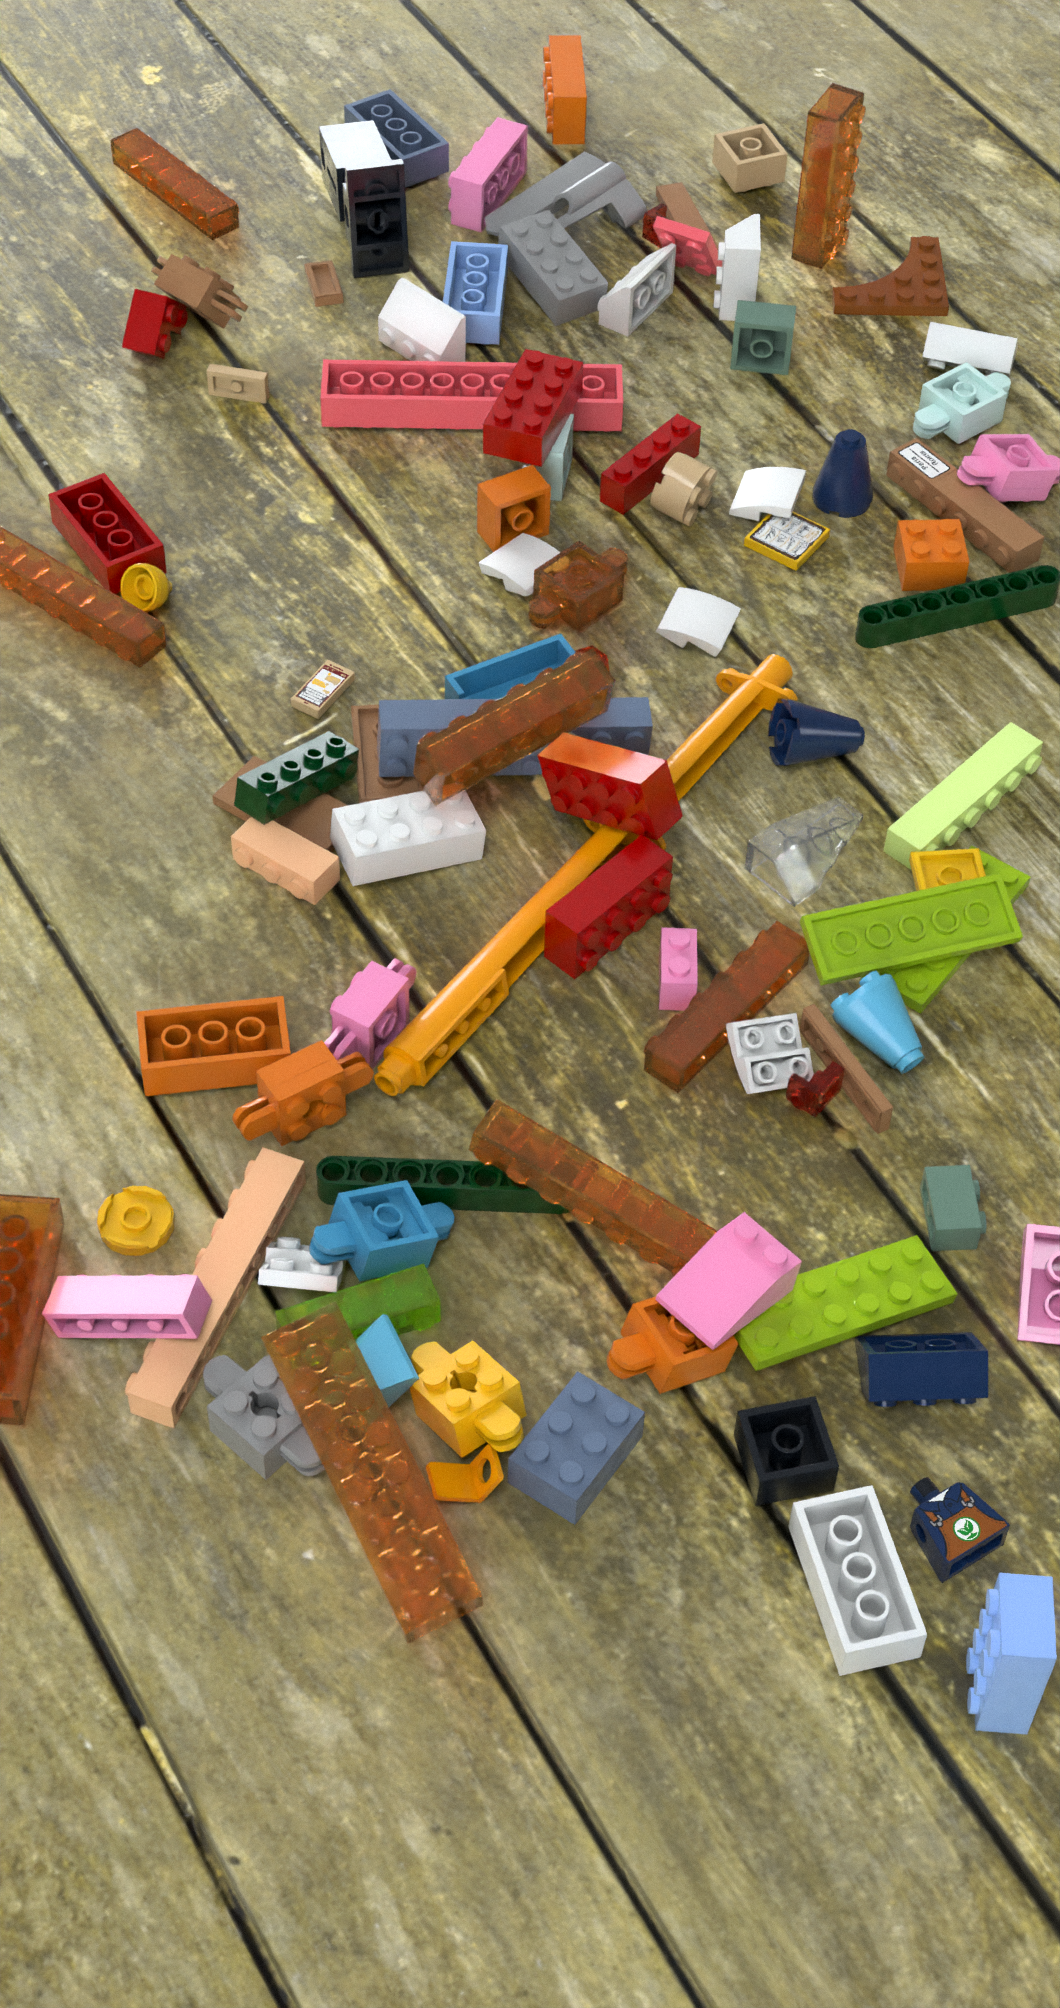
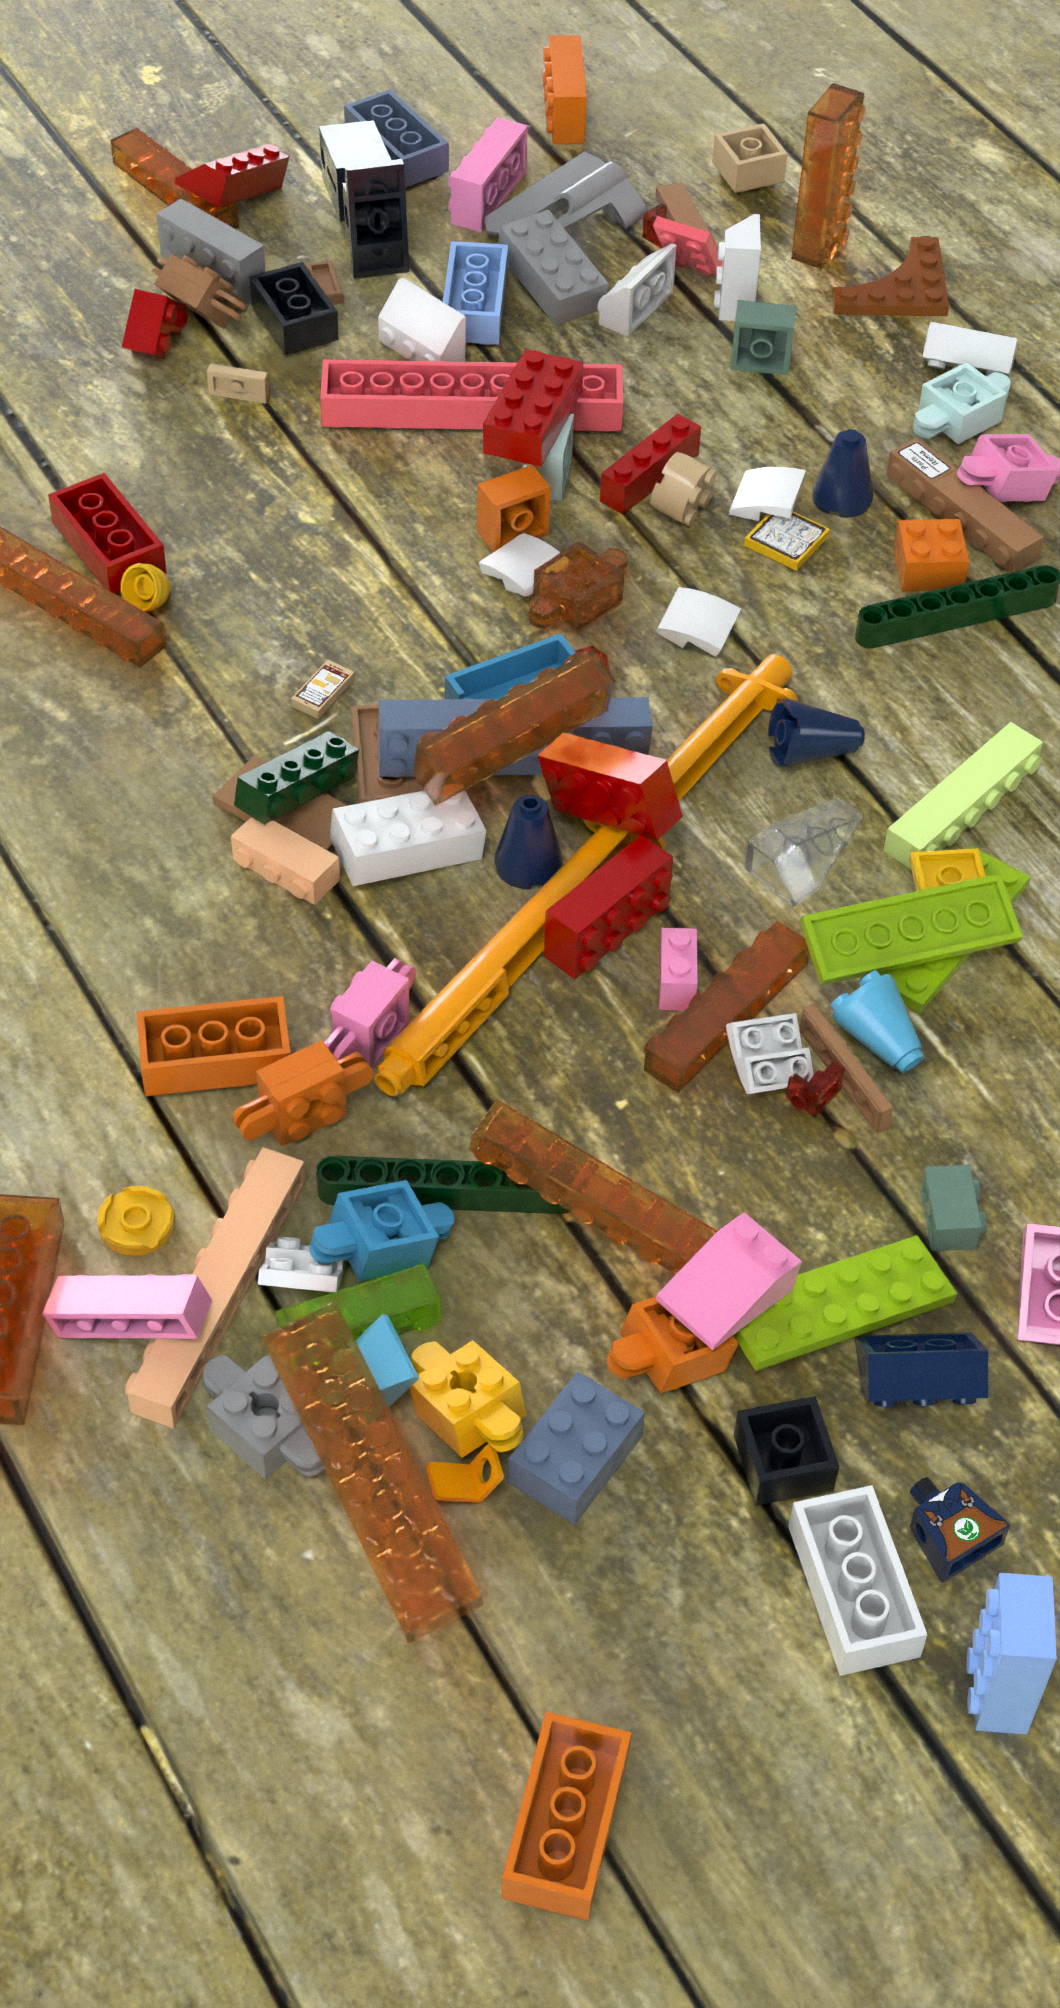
none -> light grey brick [157,199,265,306]
none -> red slope [174,144,290,208]
none -> black brick [249,262,339,355]
none -> dark blue cone [494,795,563,889]
none -> orange brick [501,1711,632,1921]

